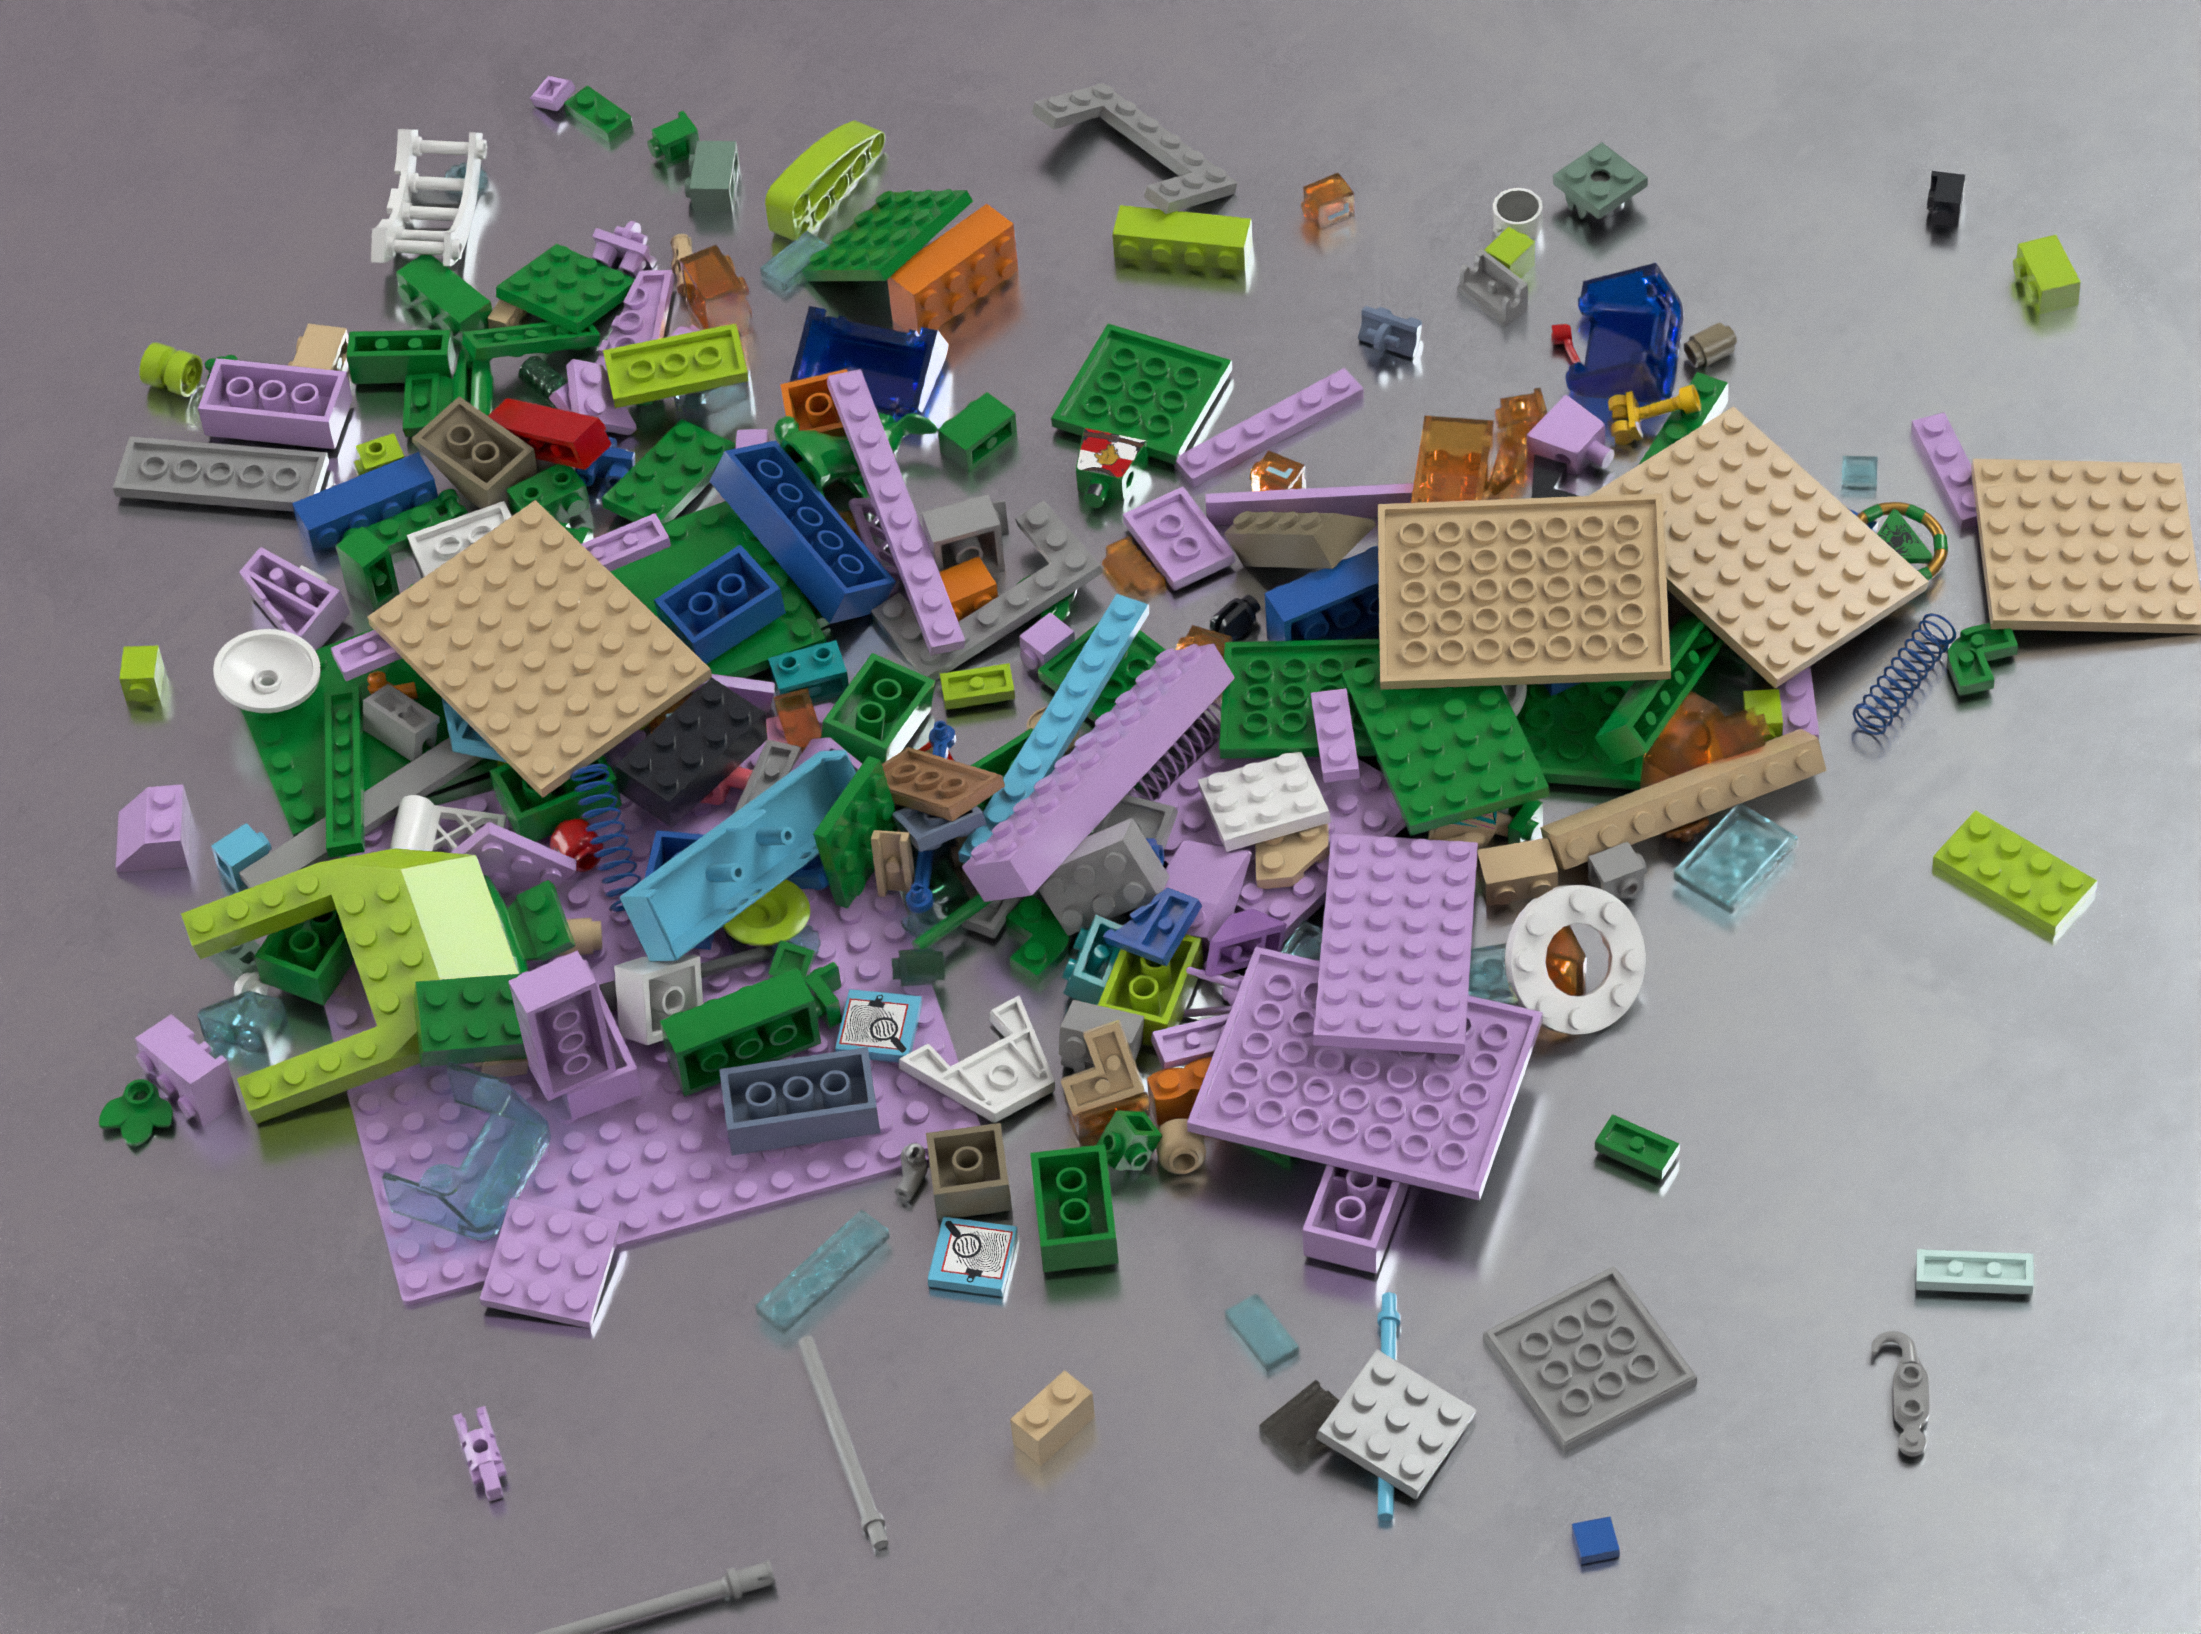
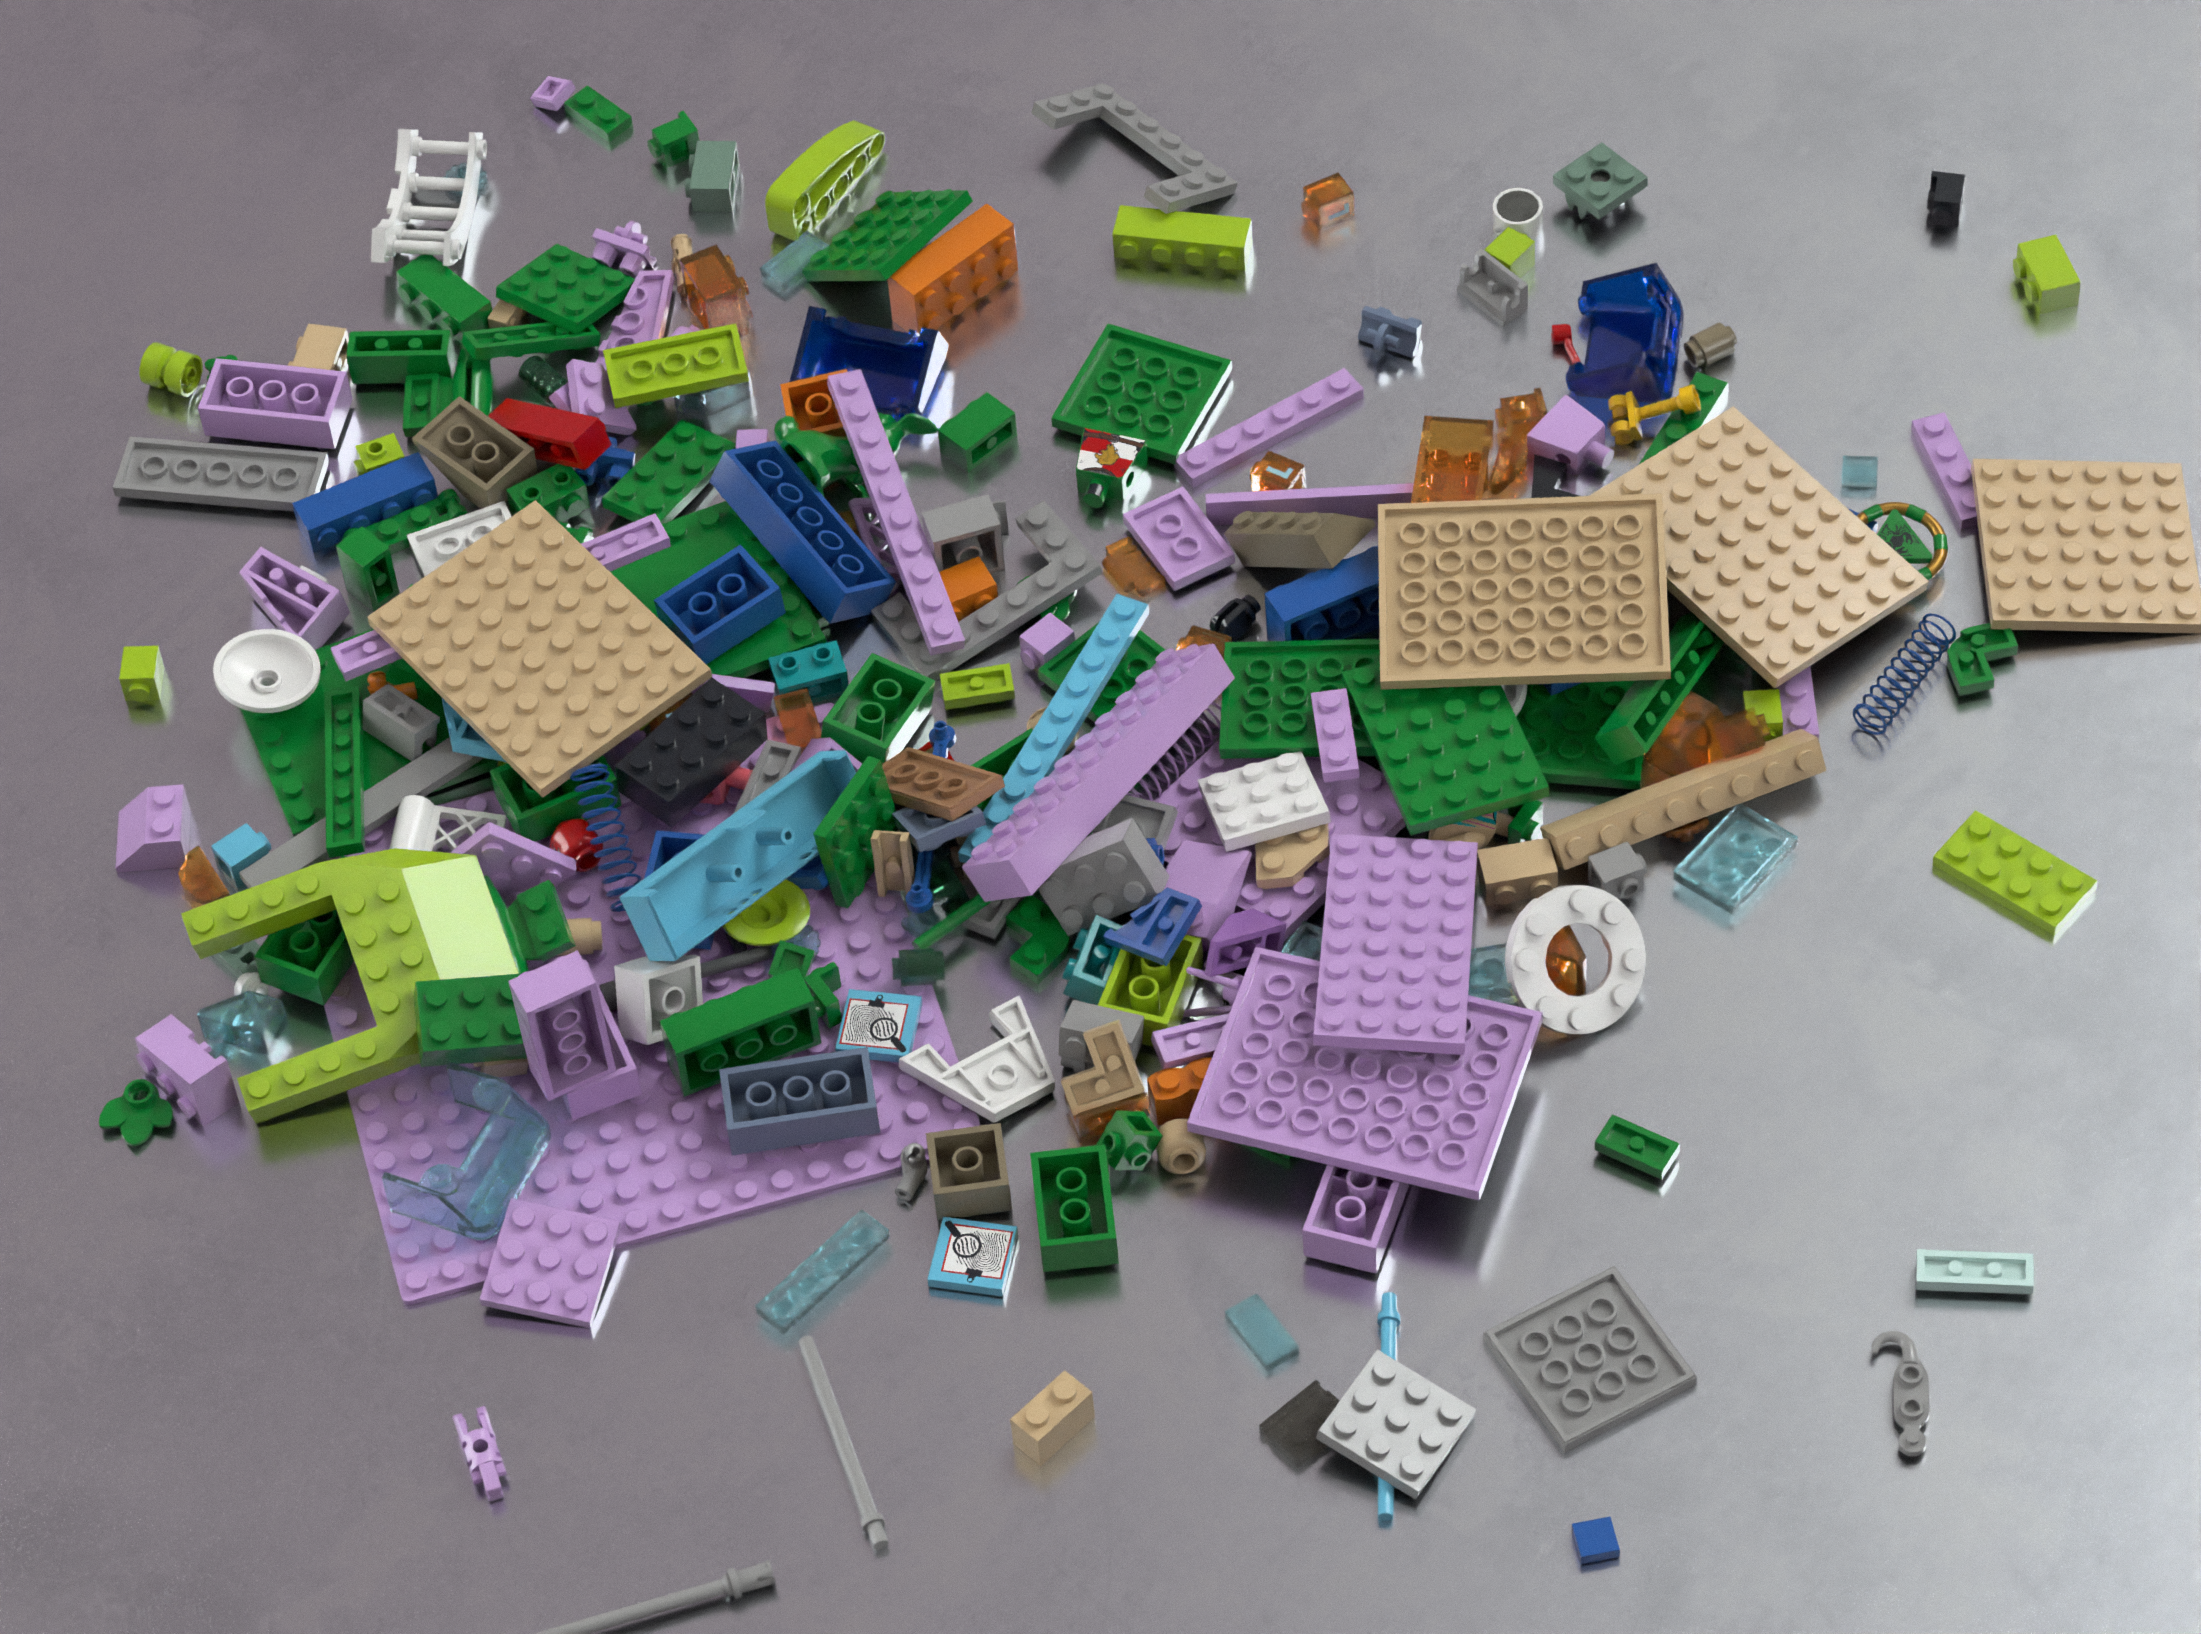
none -> clear orange plate [178,845,230,905]

